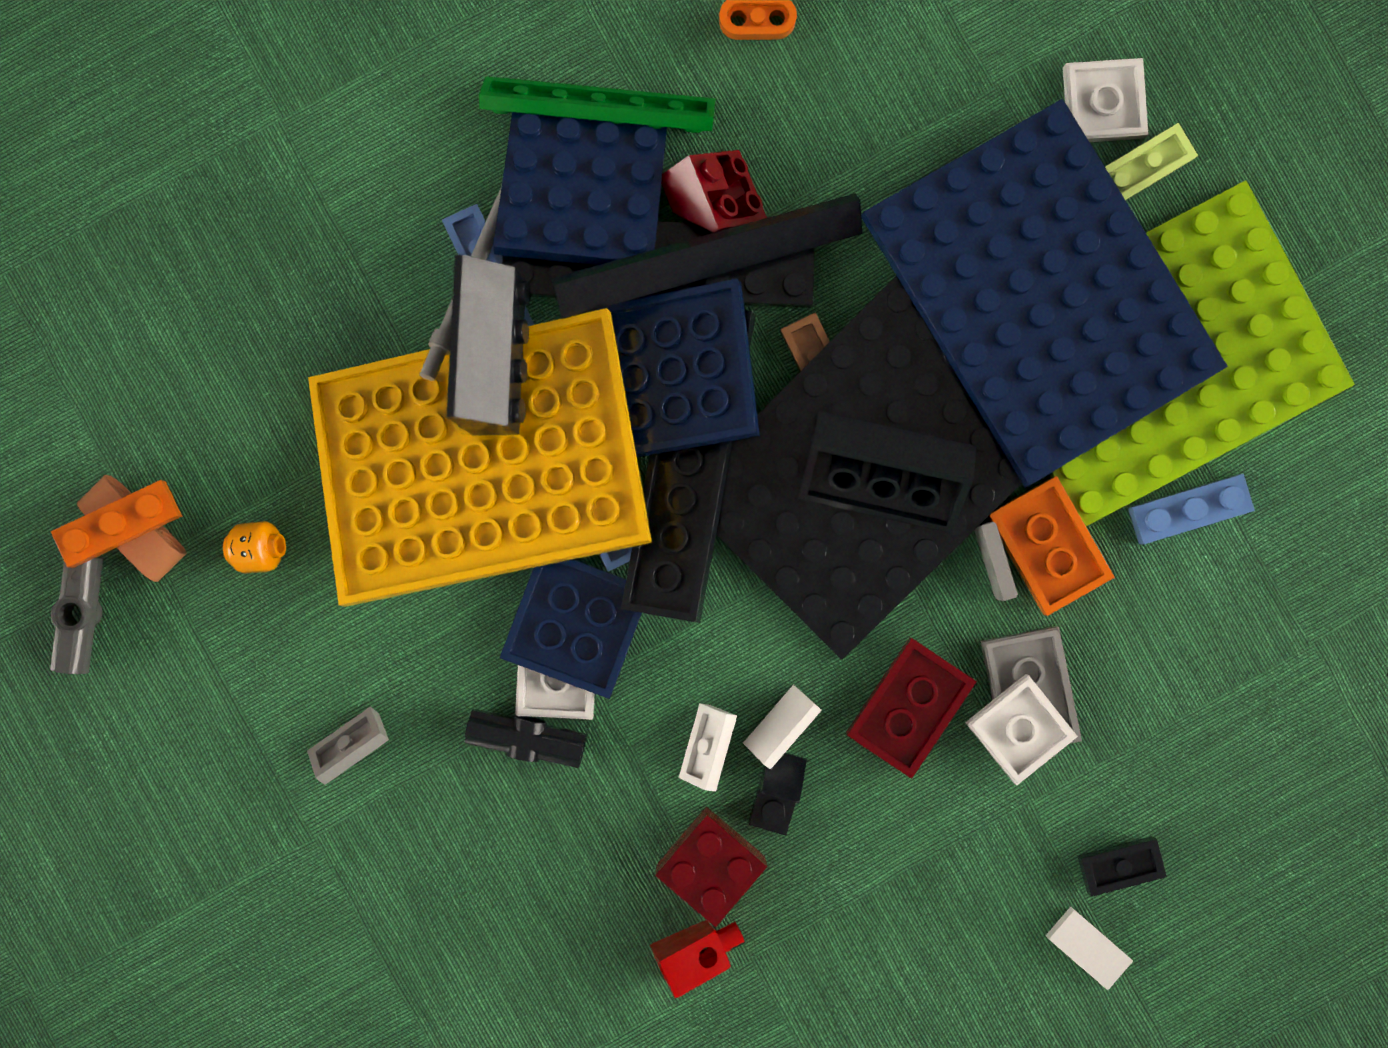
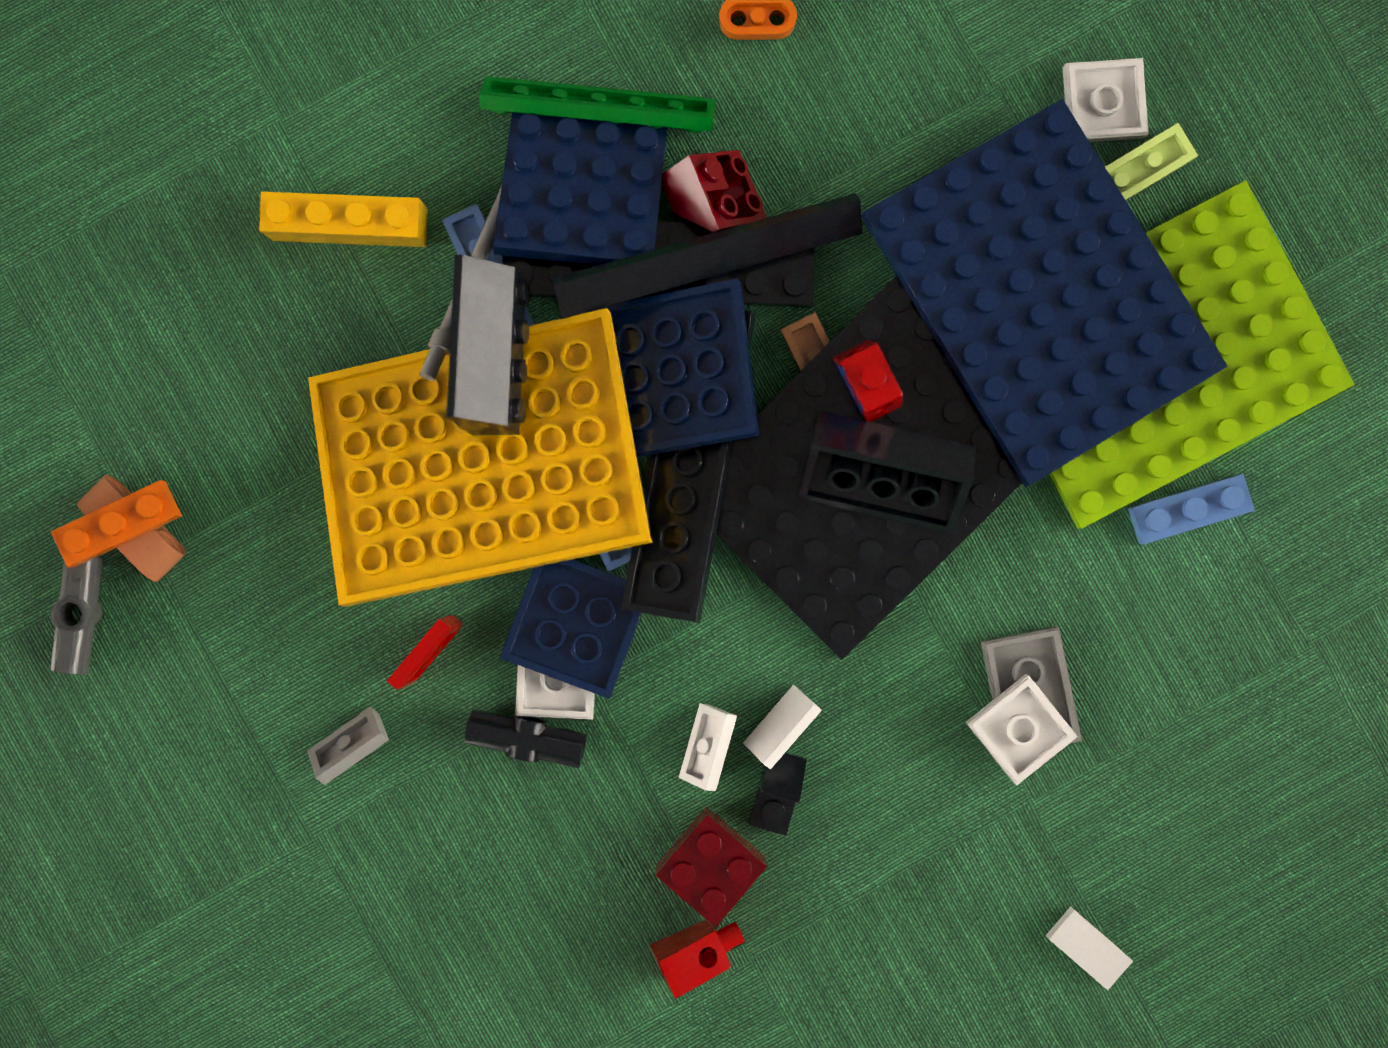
light orange head [223,521,286,573] -> none
dark red plate [845,637,977,779] -> none
light grey tile [974,522,1018,601] -> none
orange plate [988,476,1115,616] -> none
black plate [1077,836,1167,897] -> none
none -> yellow brick [259,192,428,247]
none -> red tile [387,615,463,690]
none -> red torso [833,339,903,422]

